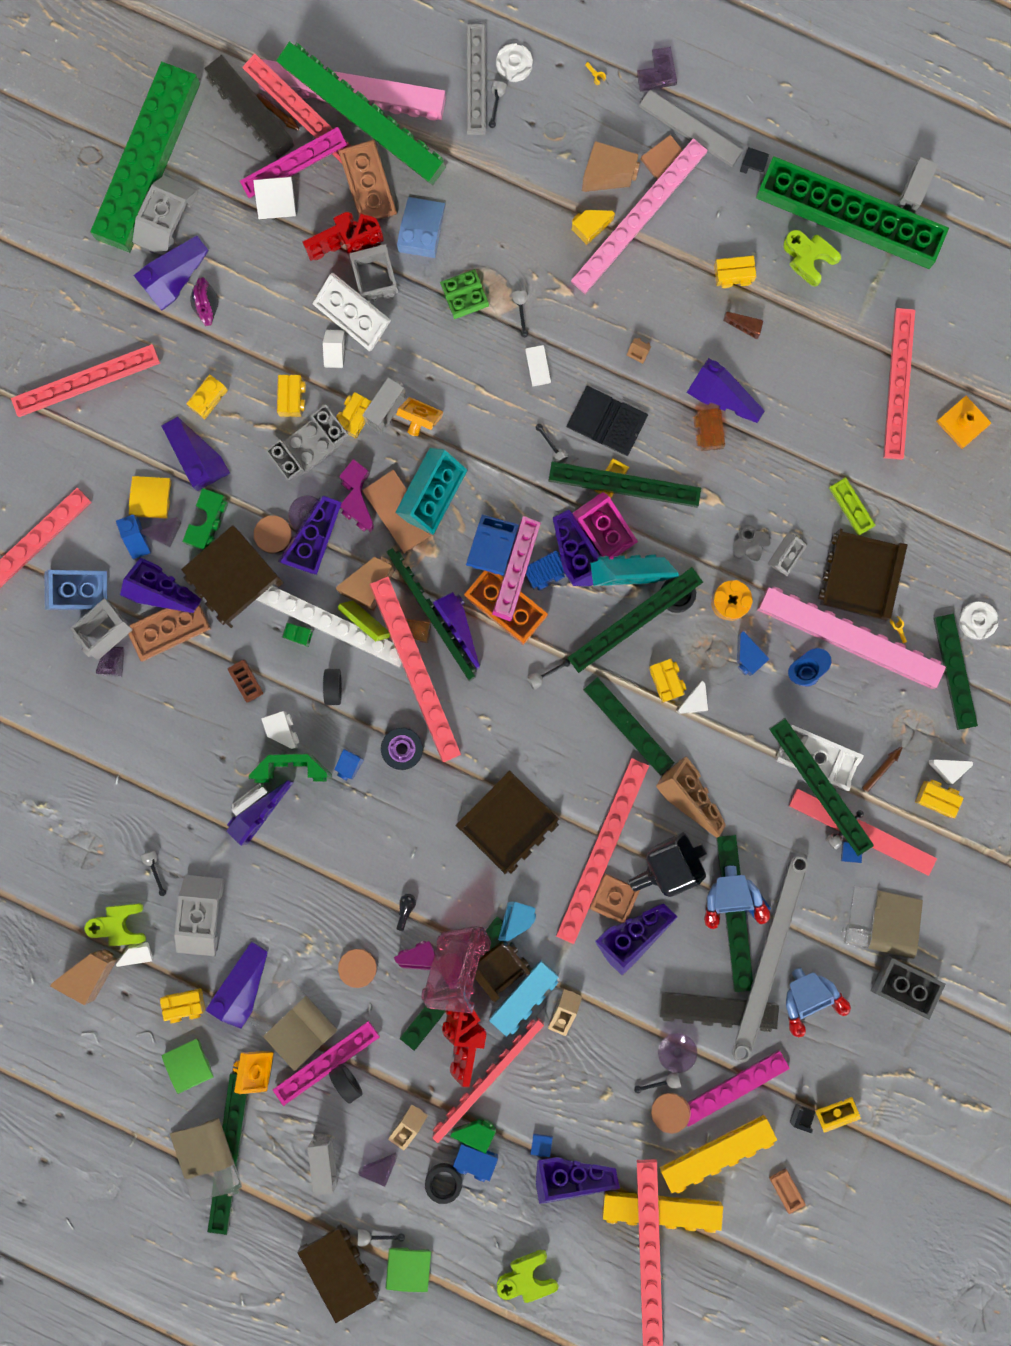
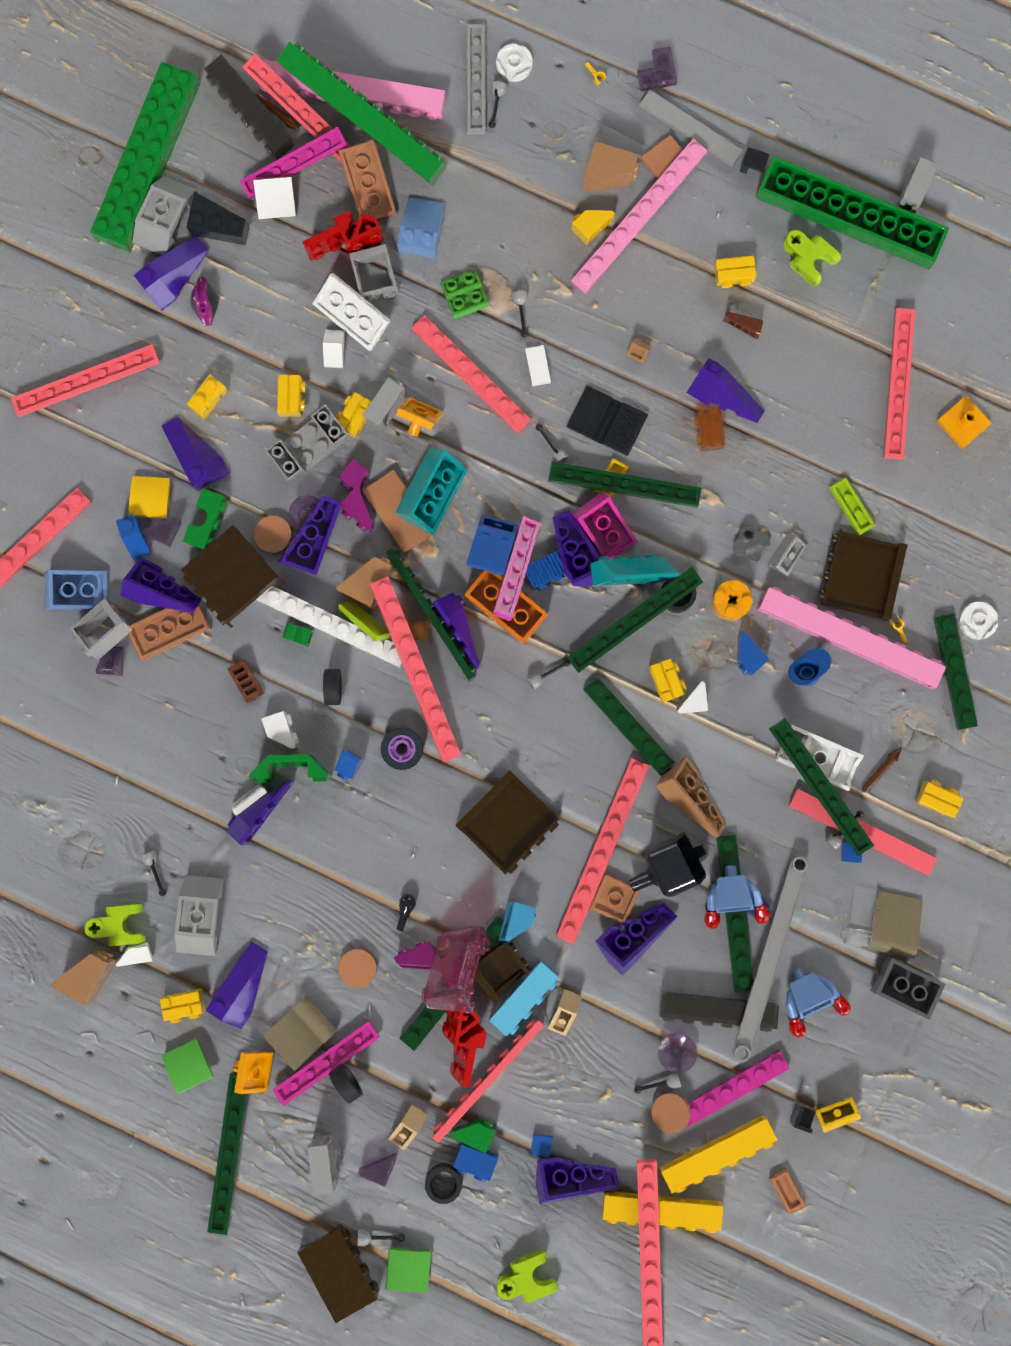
dark tan door [170,1118,242,1201] -> none
white slope [929,760,973,784] -> none
none -> black wedge [186,191,249,245]
none -> coral plate [411,315,531,434]

